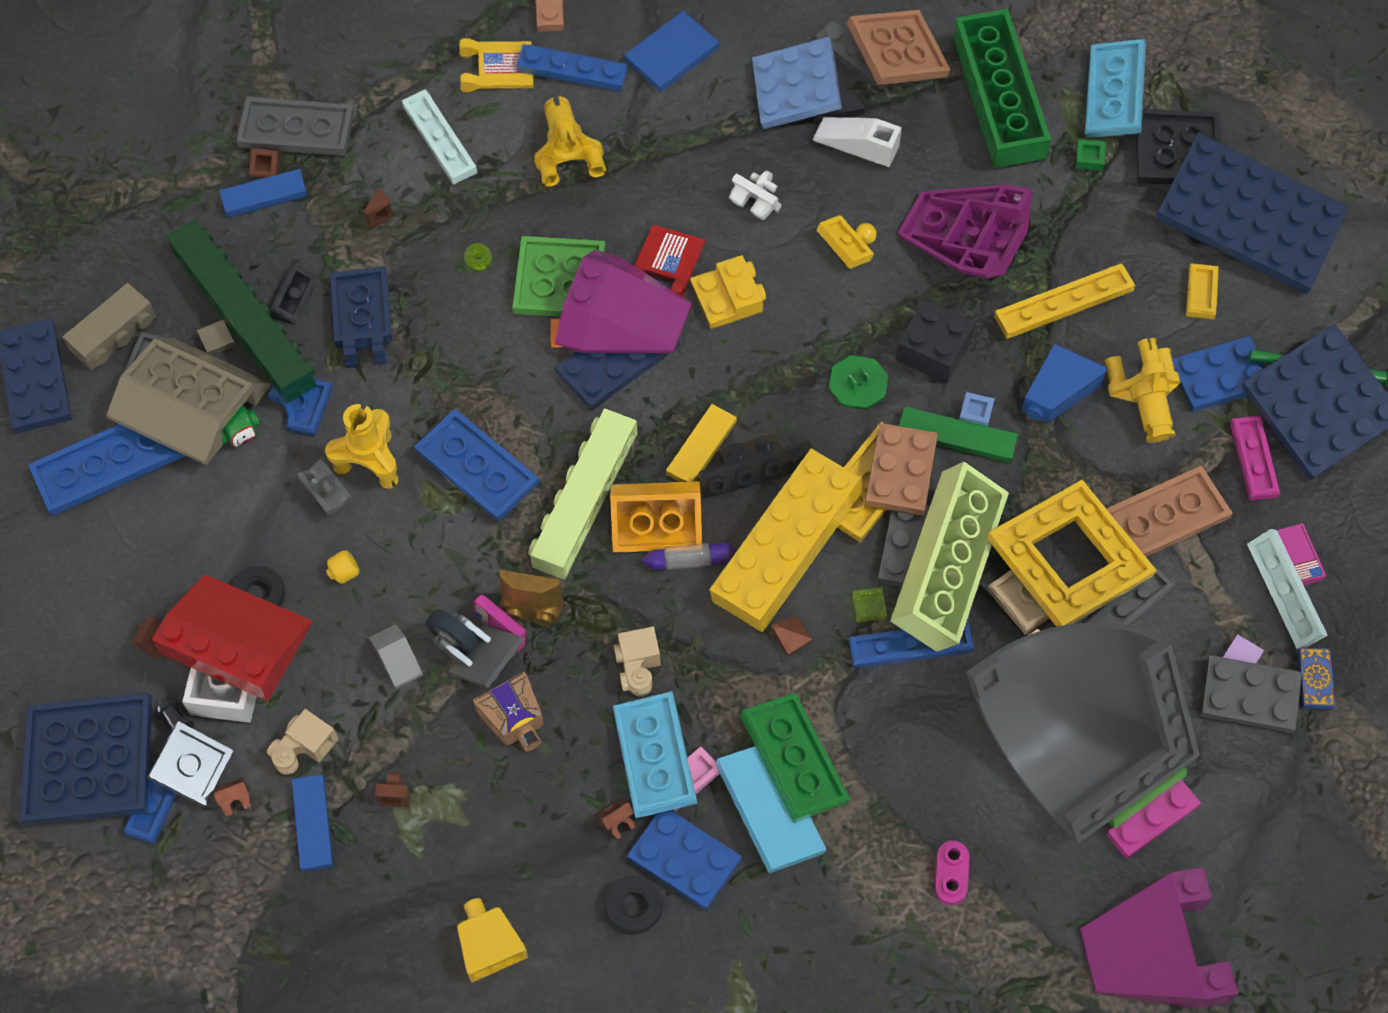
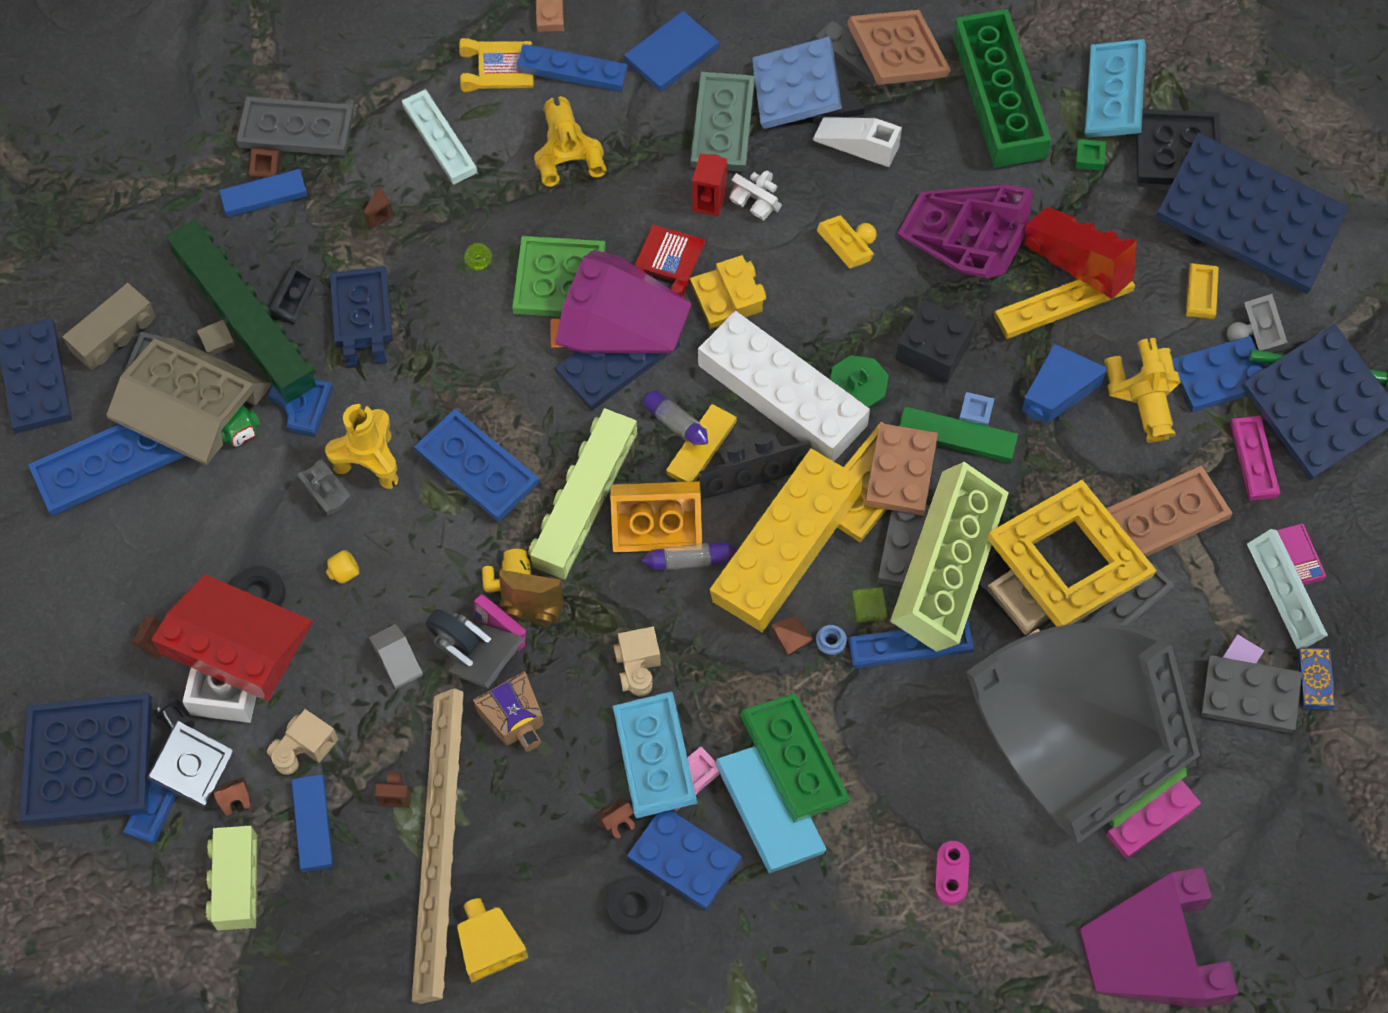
none -> yellowish green brick [206,826,257,930]
none -> tan plate [412,689,463,1004]
none -> yellow piece [482,549,531,593]
none -> piece [643,391,708,446]
none -> sand green plate [691,72,755,172]
none -> red brick [692,153,727,217]
none -> white brick [698,311,870,461]
none -> medium blue plate [816,625,847,655]
none -> red wedge [1024,207,1137,299]
none -> light grey plate [1227,294,1289,353]

